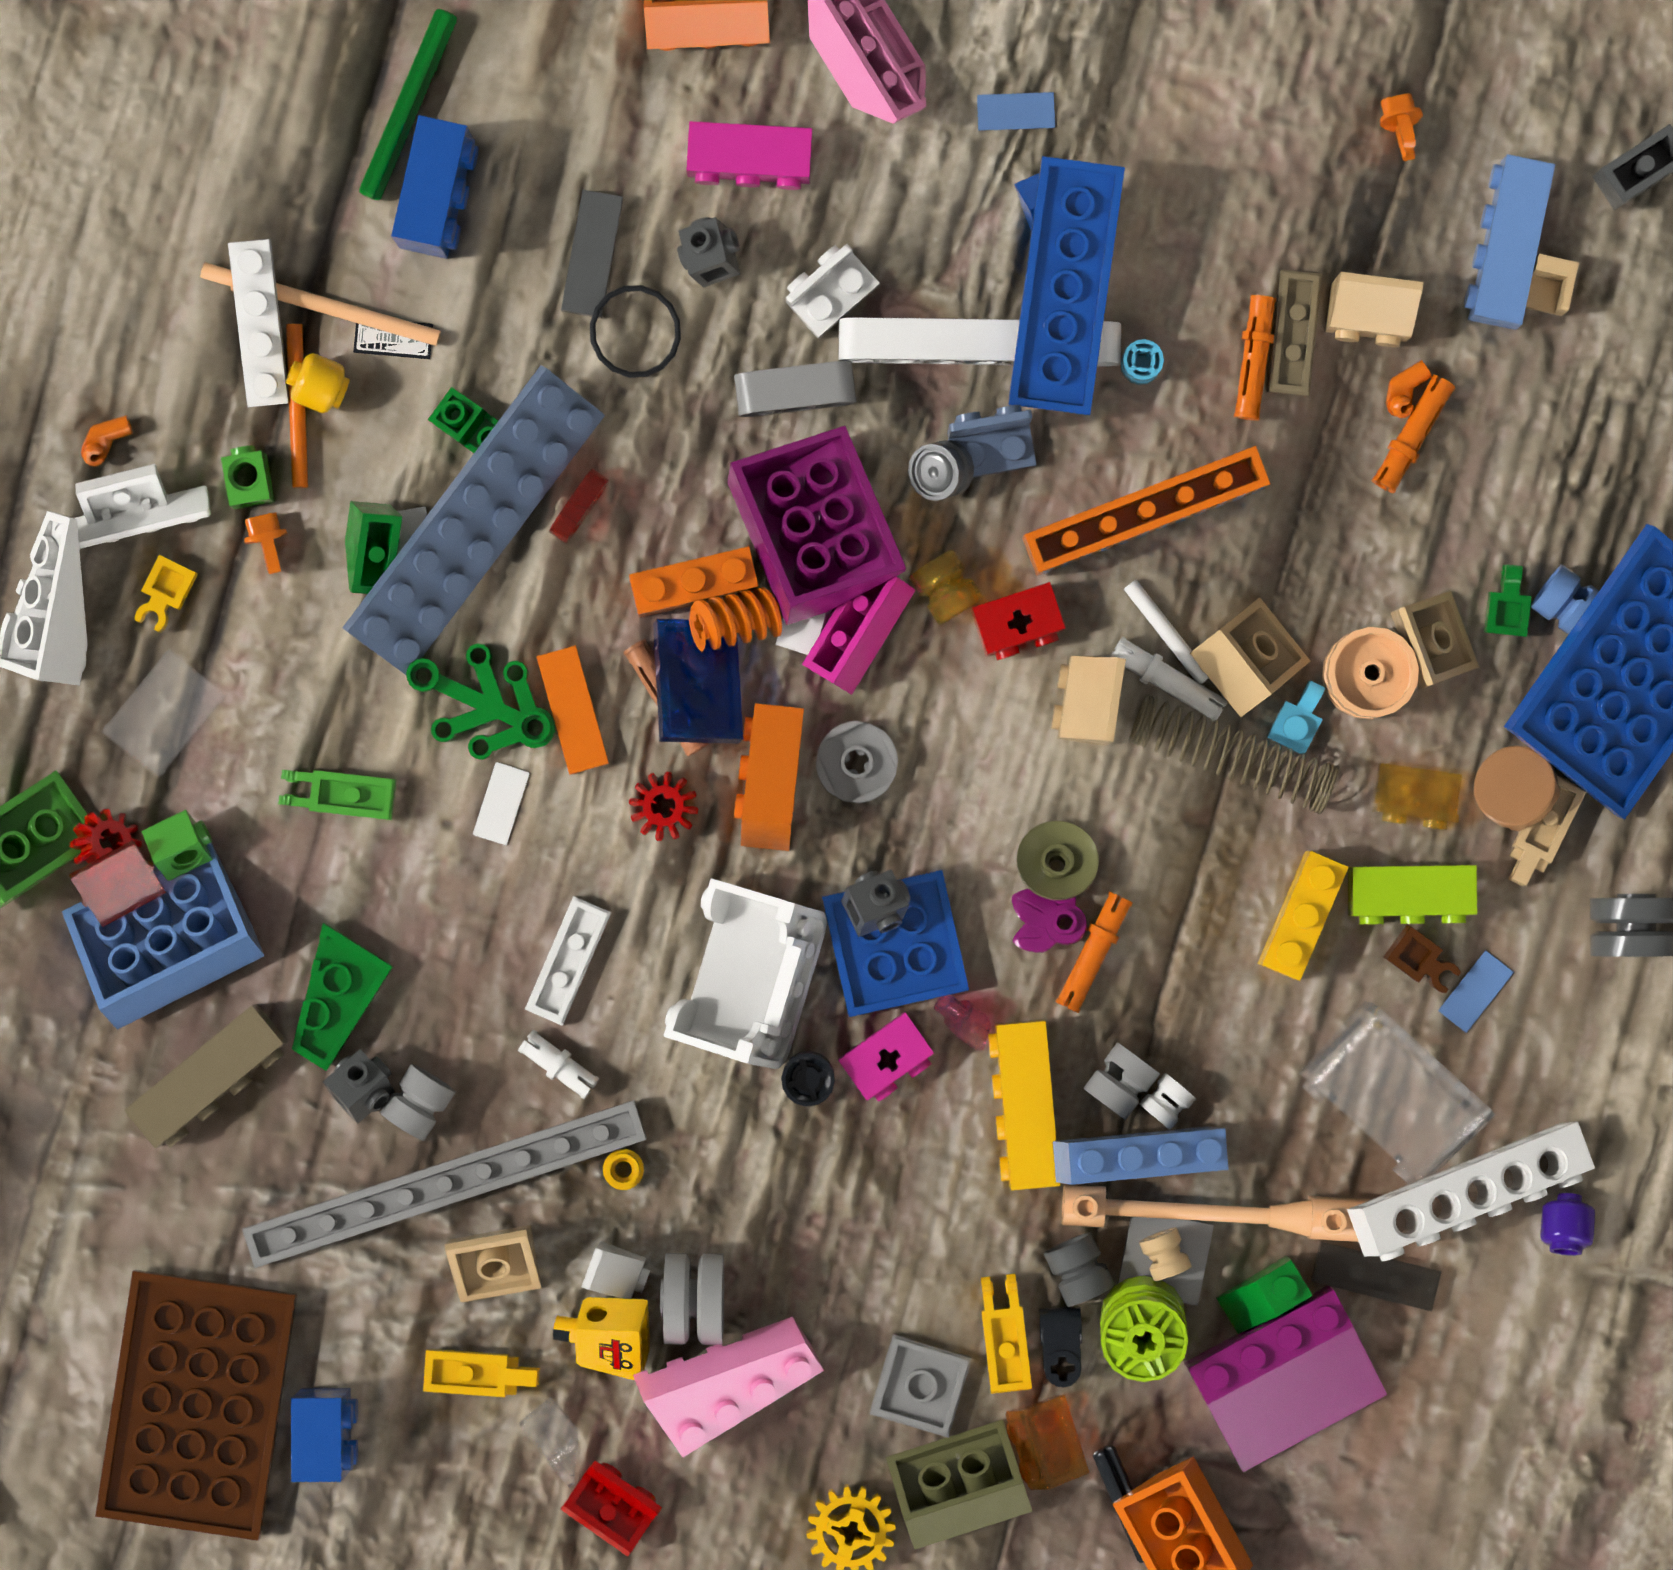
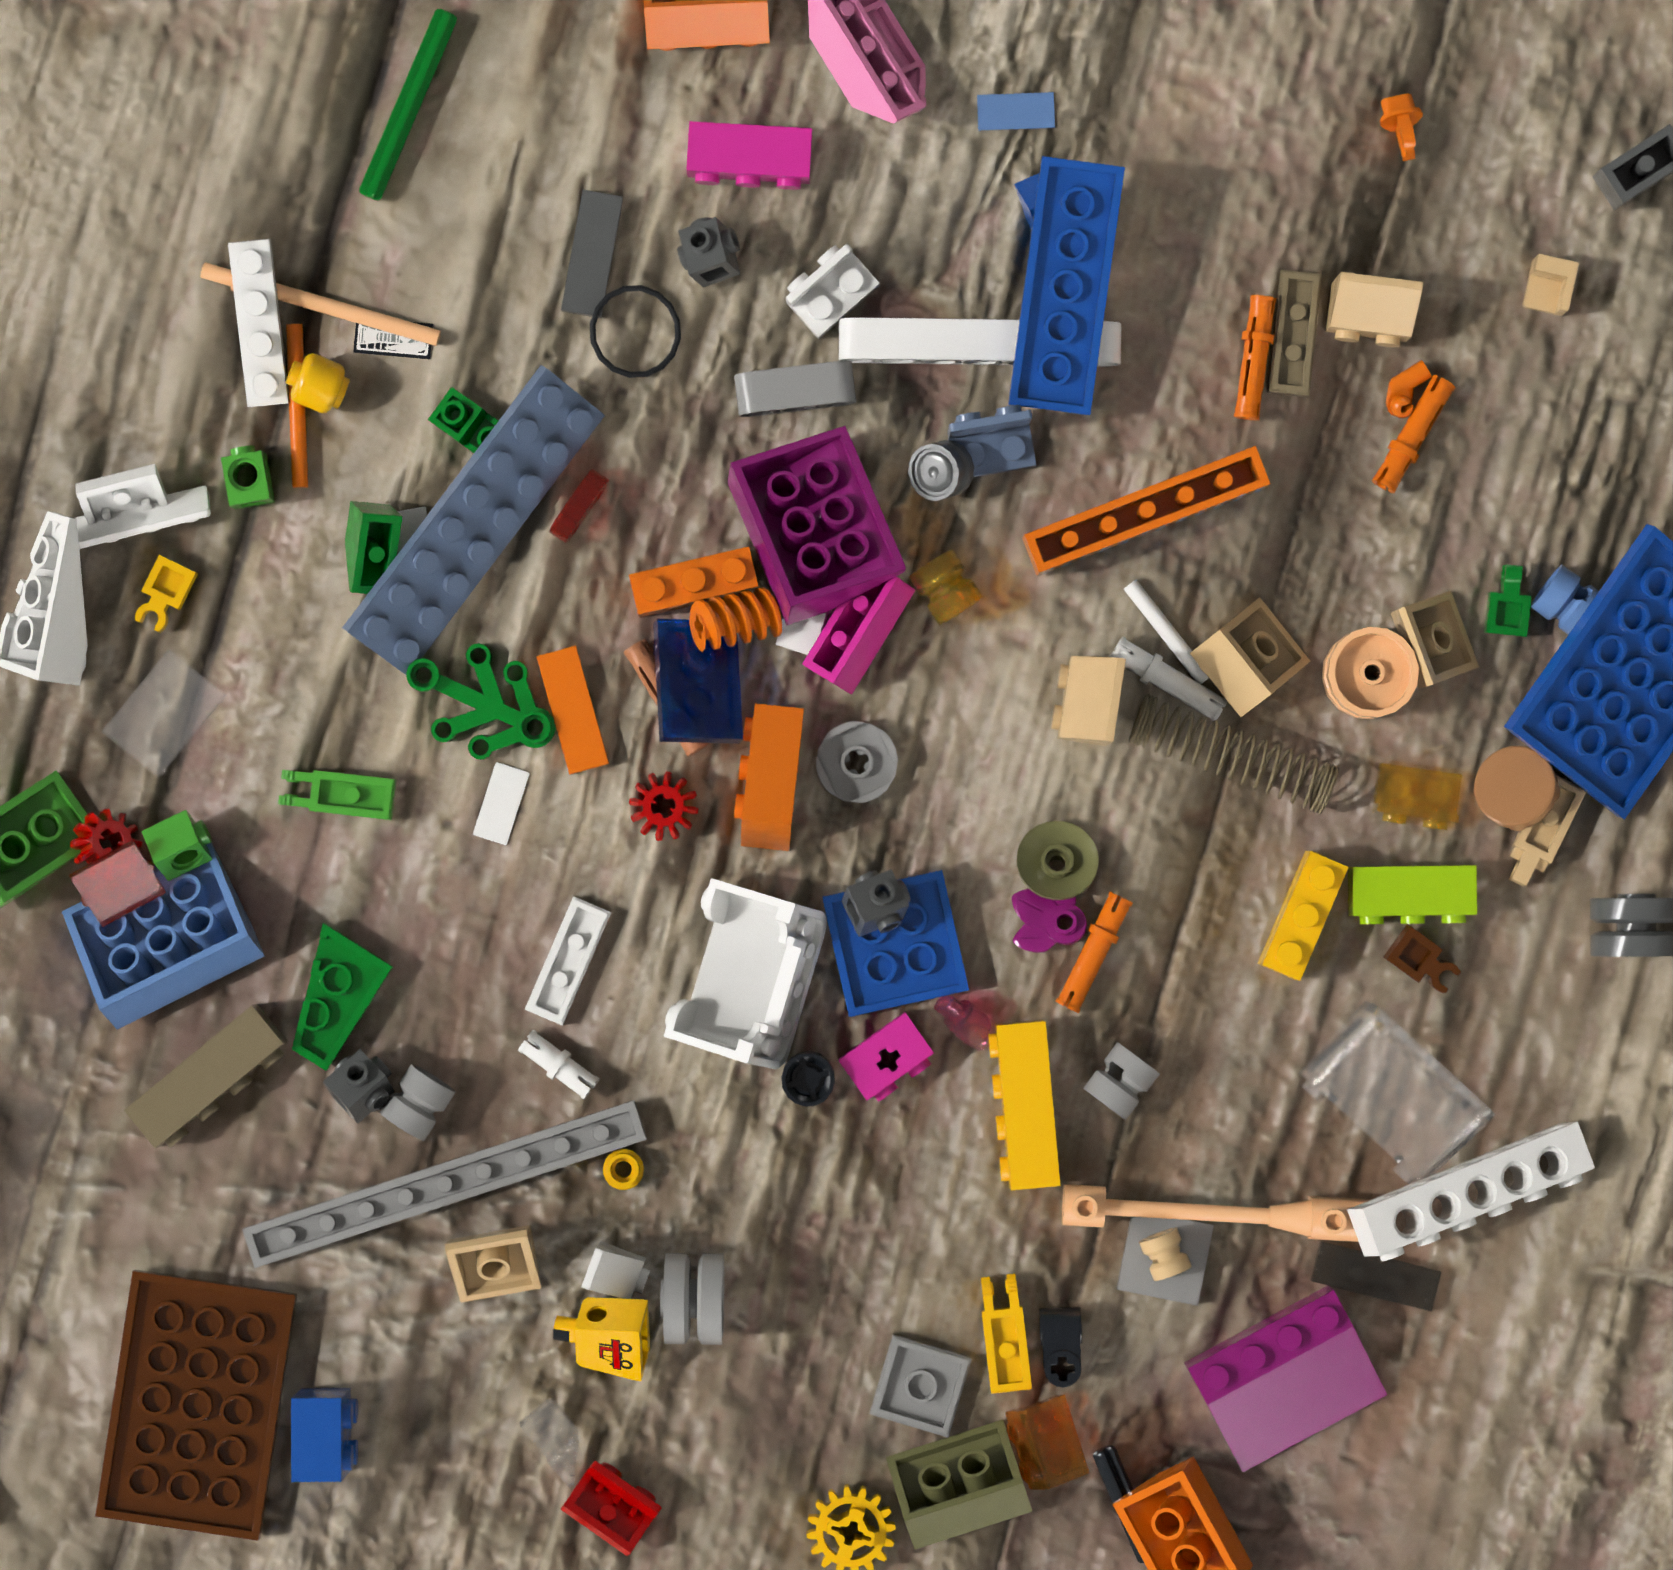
orange arm [81,415,133,467] -> none
orange piece [244,512,288,574] -> none
blue brick [391,115,479,259] -> none
yellow hinge [423,1349,540,1397] -> none
bright pink wedge [633,1316,824,1457] -> none
red brick [971,582,1066,661] -> none
dark grey wheel [1044,1232,1115,1307] -> none
medium blue brick [1053,1127,1229,1185] -> none
lime wheel [1100,1275,1188,1382] -> none
medium azure wheel [1121,339,1164,385] -> none
white wheel [1139,1073,1196,1130] -> none
green slope [1216,1256,1313,1334] -> none
medium azure plate [1267,681,1325,754] -> none
medium blue sticker [1438,950,1514,1033] -> none
medium blue brick [1464,154,1555,330] -> none
dark purple head [1540,1193,1595,1256] -> none

